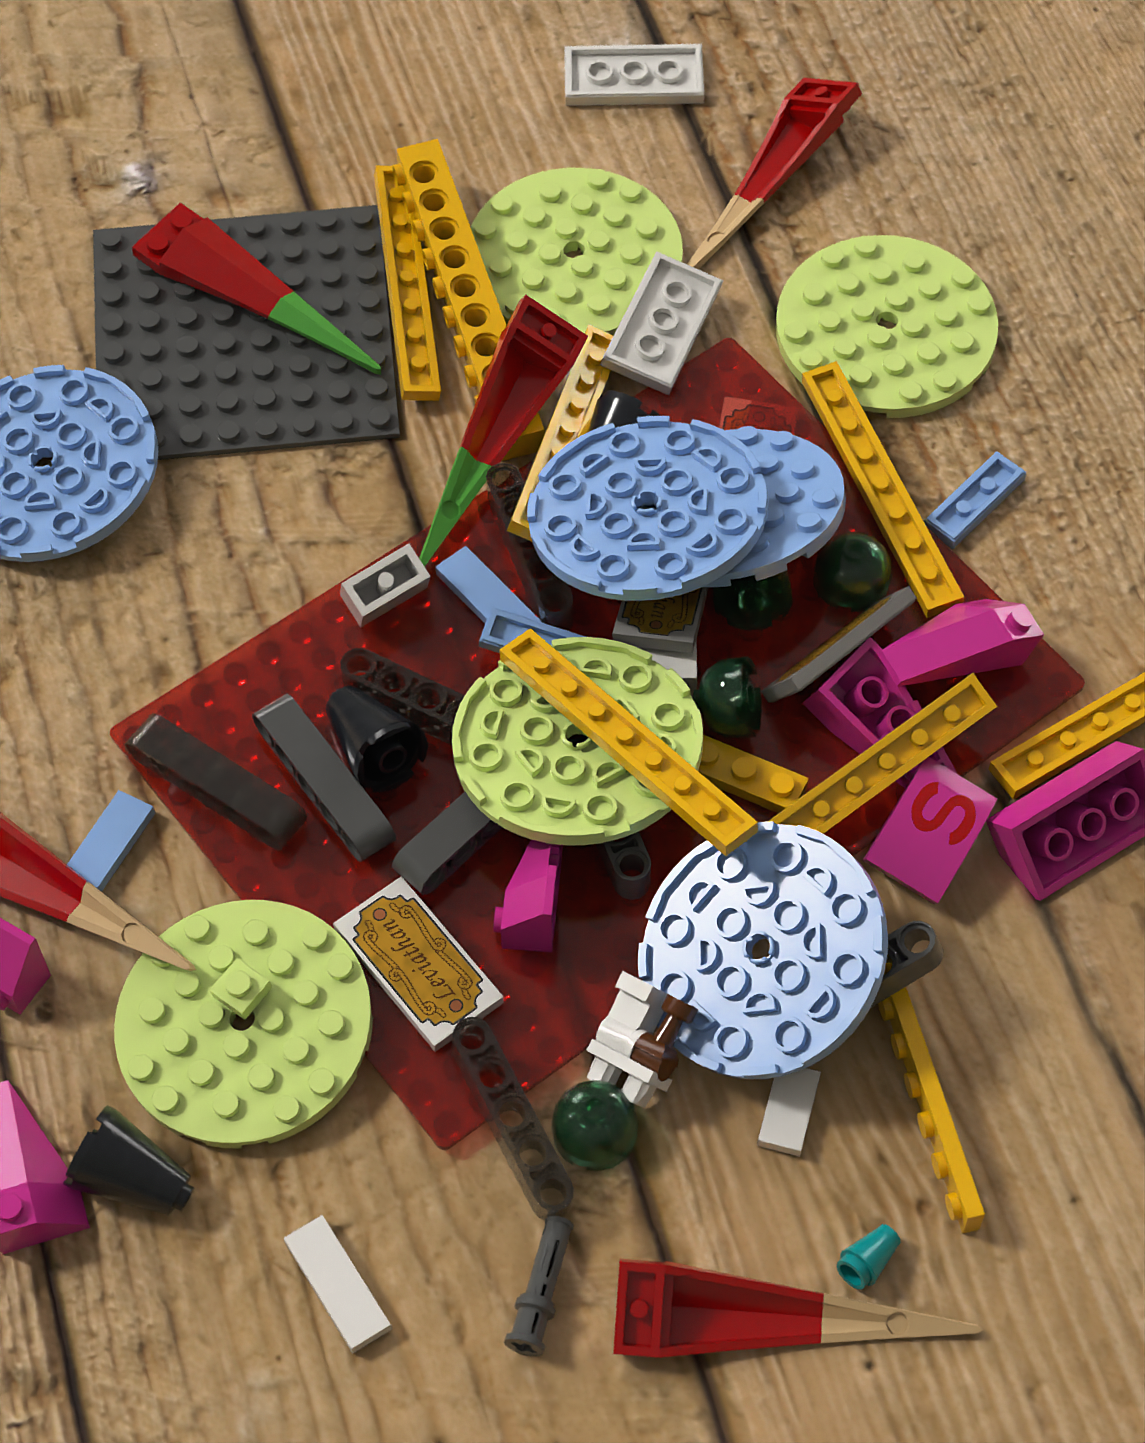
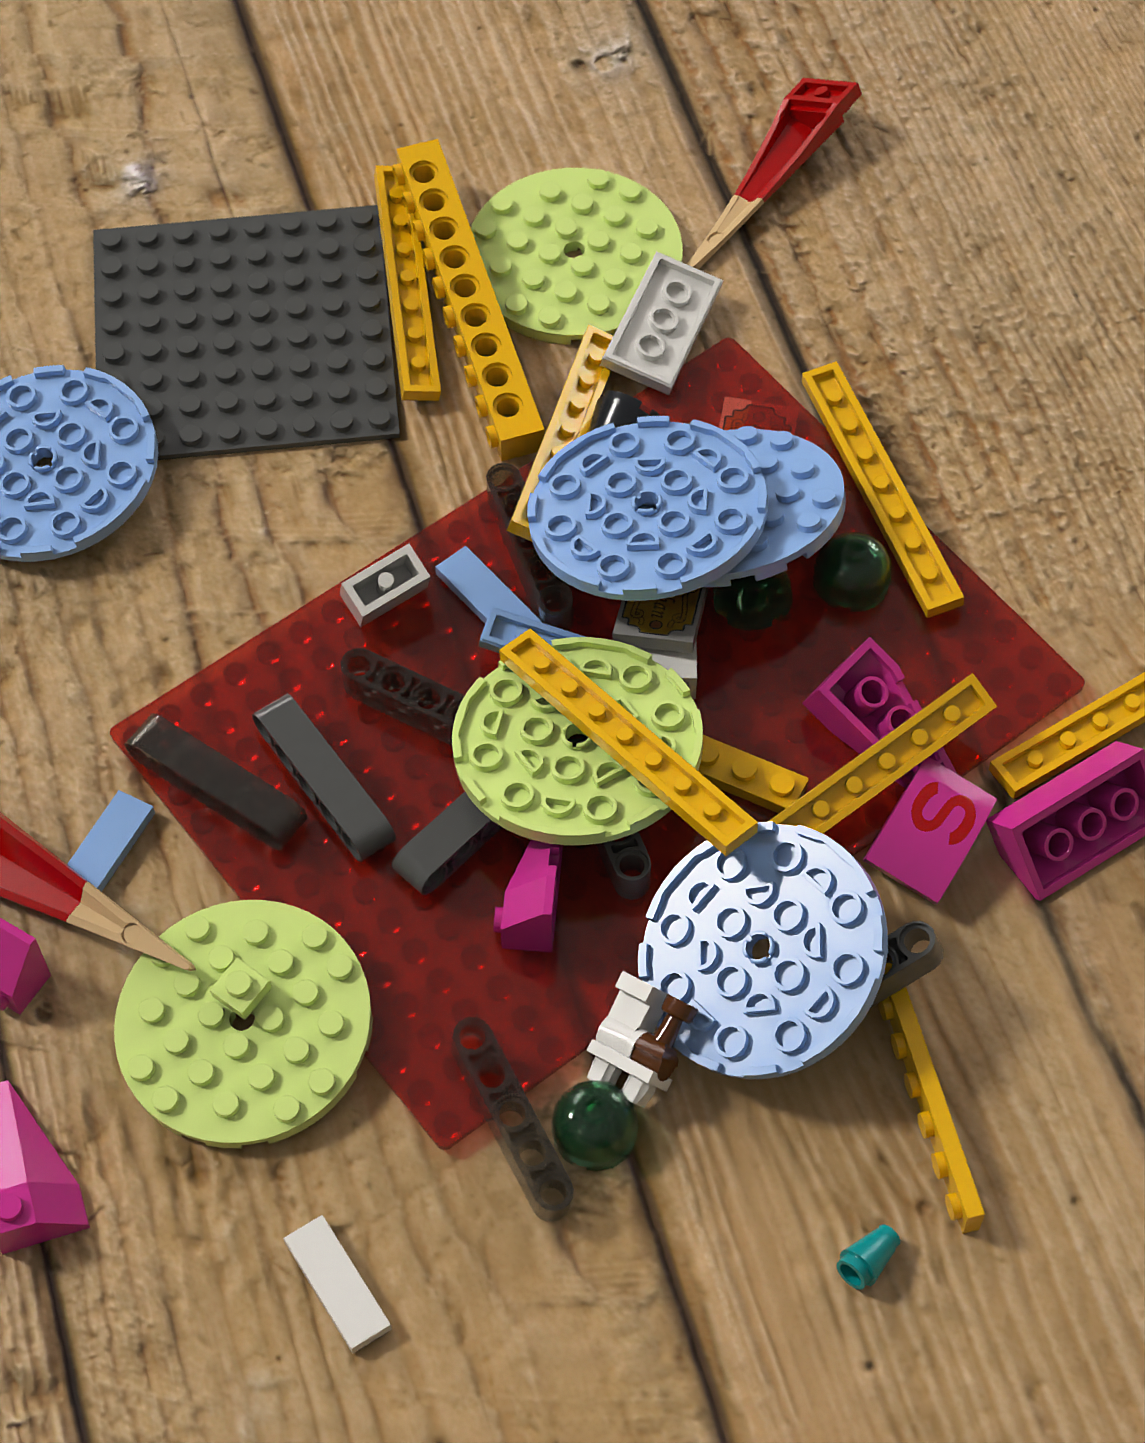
black cone [63,1105,194,1215] -> none
red plate [132,202,381,374] -> none
black cone [326,686,429,793] -> none
tile [333,876,504,1052] -> none
red plate [419,295,588,567] -> none
dark grey pin [504,1216,574,1356] -> none
white tile [564,44,704,106] -> none
red plate [613,1259,982,1358] -> none
clear green cylinder [693,656,762,739] -> none
white tile [757,1068,821,1157] -> none
light grey tile [761,586,917,703] -> none
yellowish green plate [776,235,998,418] -> none
dark pink wedge [878,599,1044,687] -> none
light blue tile [924,451,1027,549] -> none

